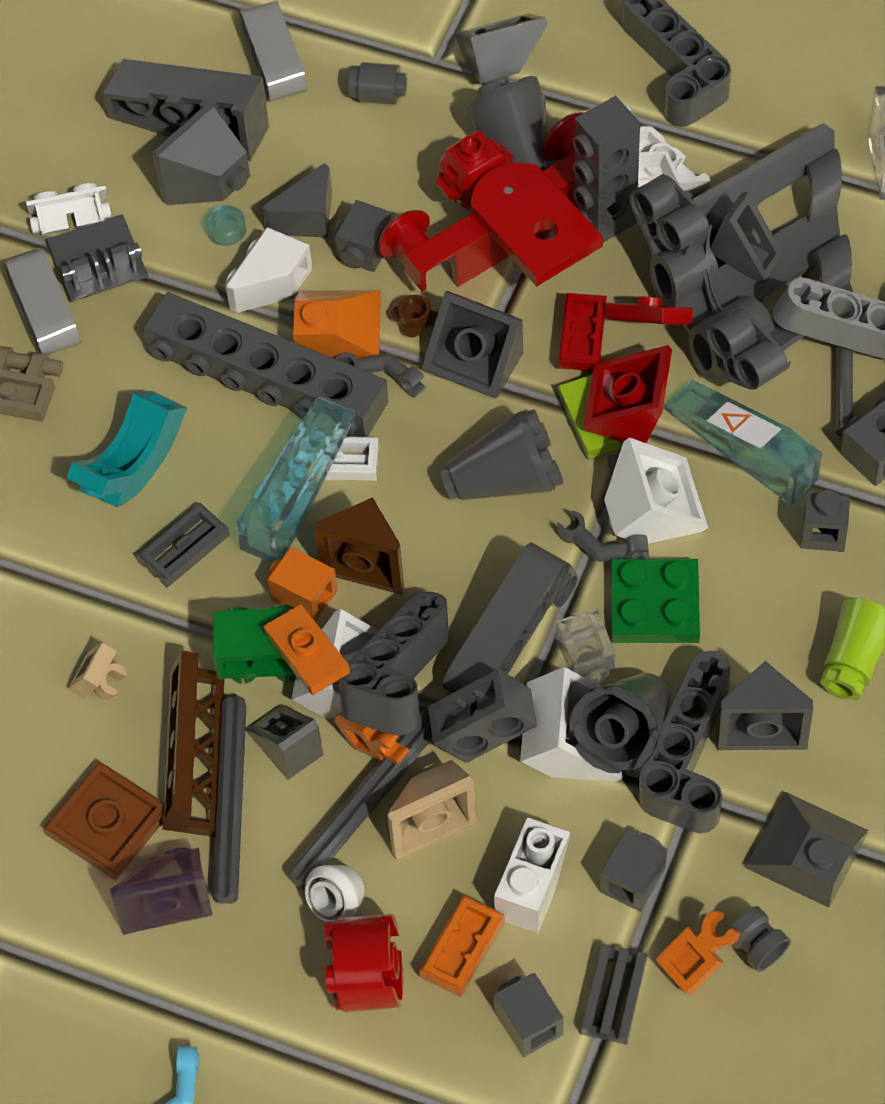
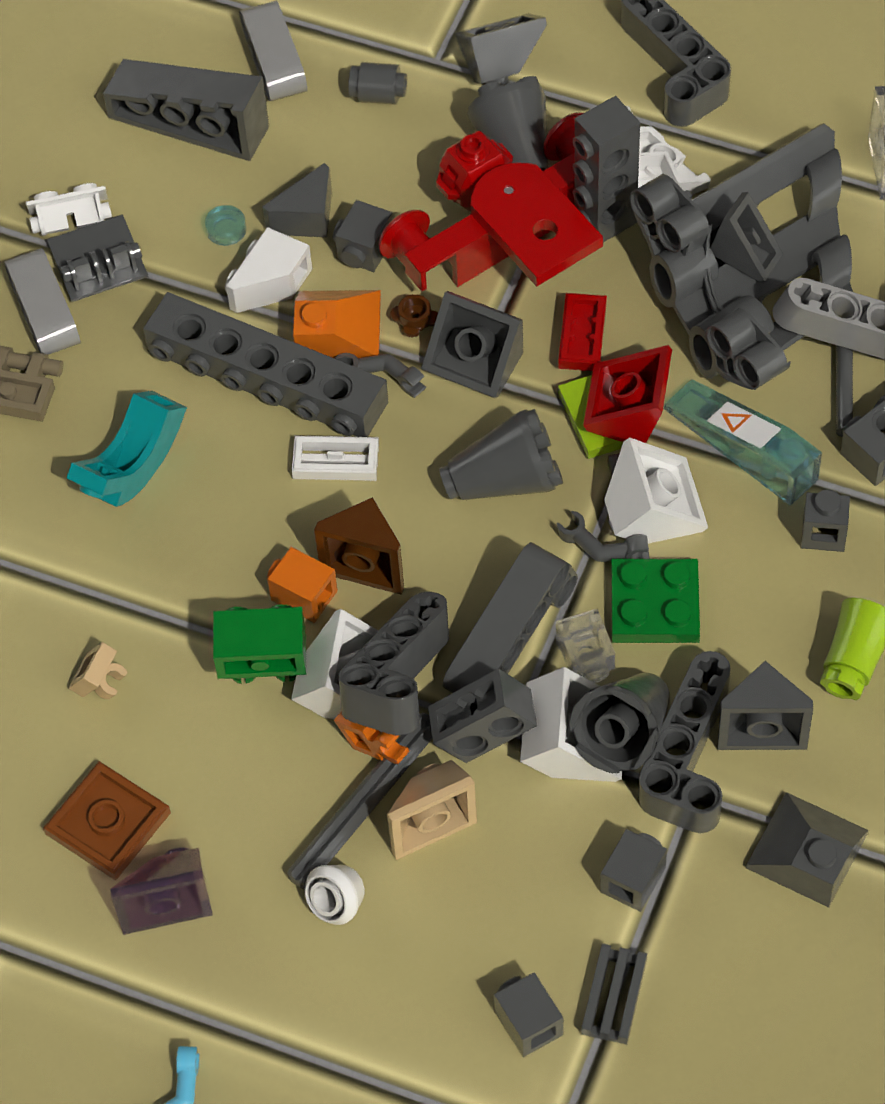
dark grey tile [137,503,230,588] -> none
dark grey slope [152,103,250,205] -> none
reddish brown fence [162,650,224,837] -> none
dark grey axle [213,696,247,904] -> none
clear light blue slope [237,396,356,563] -> none
dark grey slope [246,705,323,780] -> none
orange plate [263,604,351,696] -> none
red brick [324,913,403,1012] -> none
orange plate [420,895,505,997] -> none
white slope [494,817,570,934] -> none
red plate [605,296,693,324] -> none
orange plate [655,910,741,995] -> none
dark grey wheel [728,906,791,972] -> none

